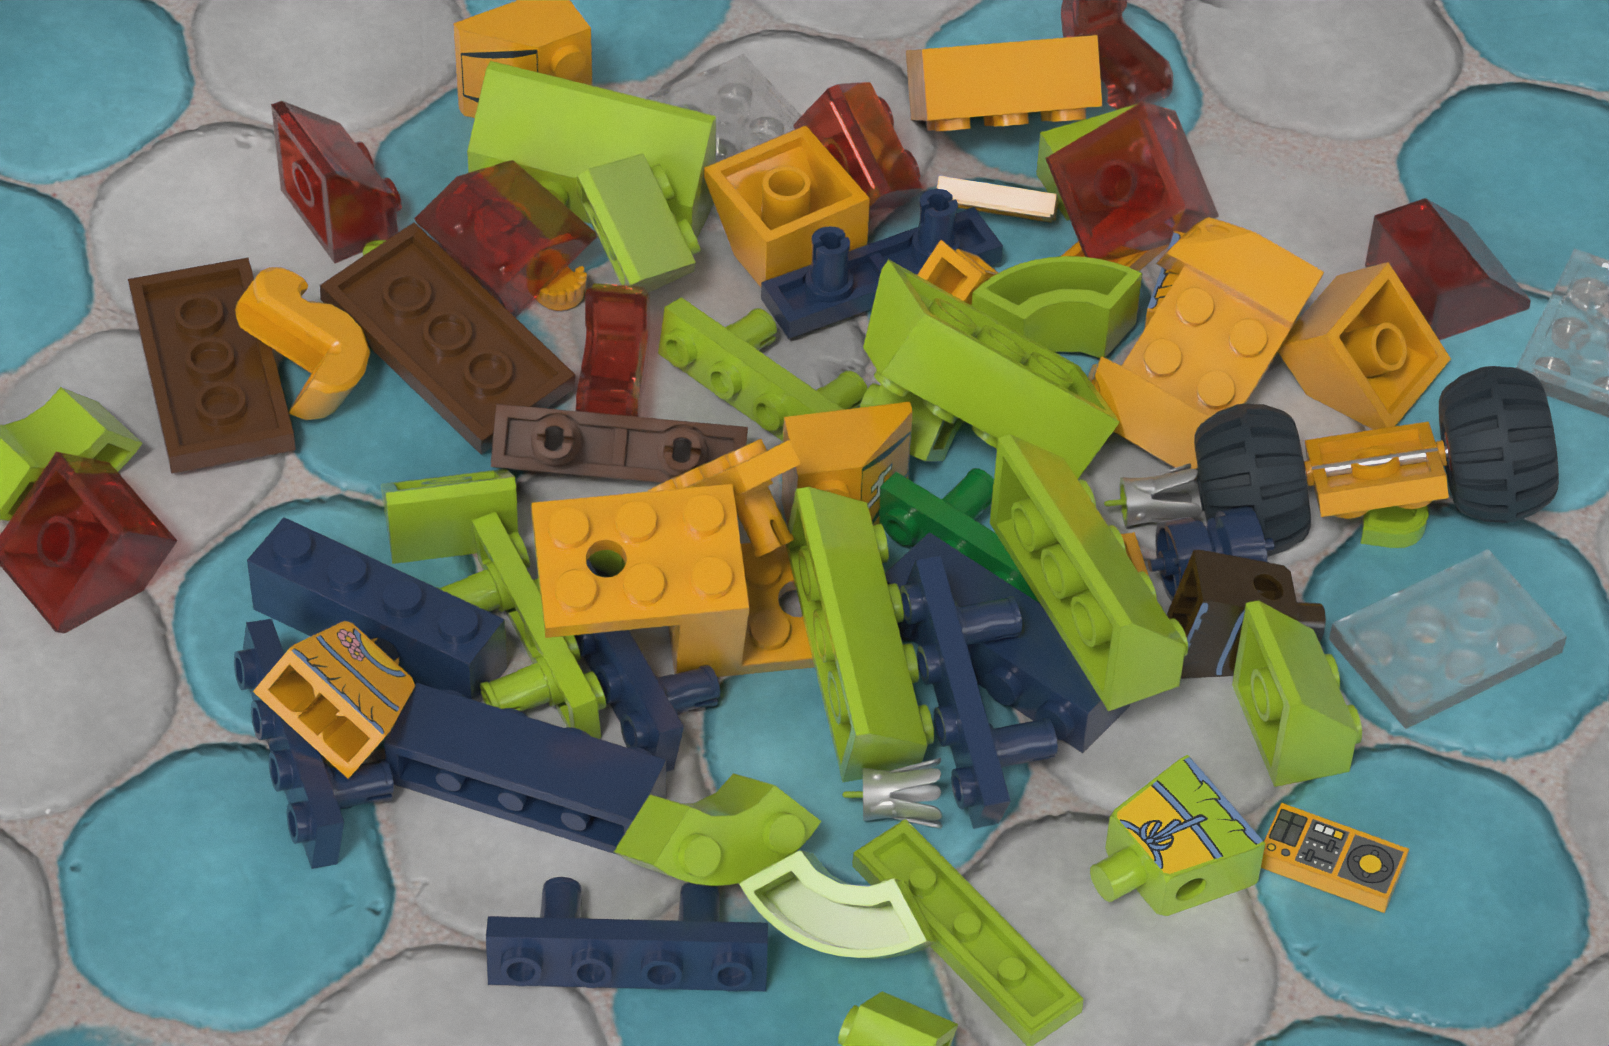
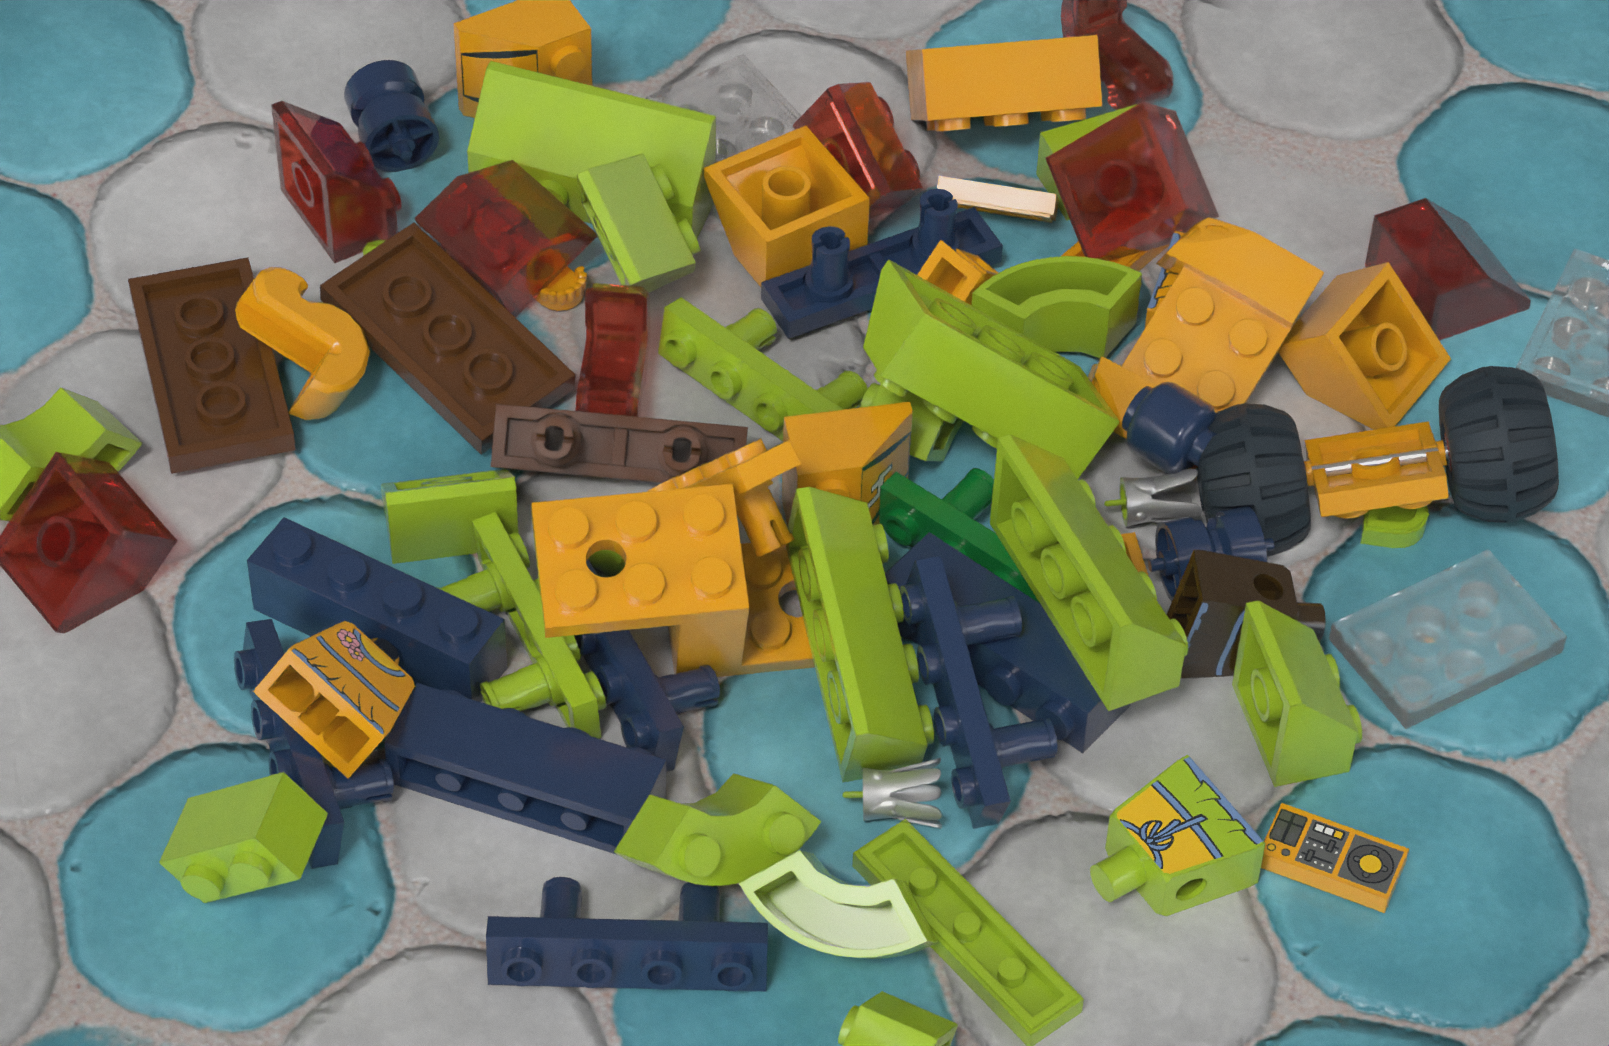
none -> lime brick [159,772,328,903]
none -> dark blue wheel [344,60,439,172]
none -> dark blue head [1122,382,1217,474]

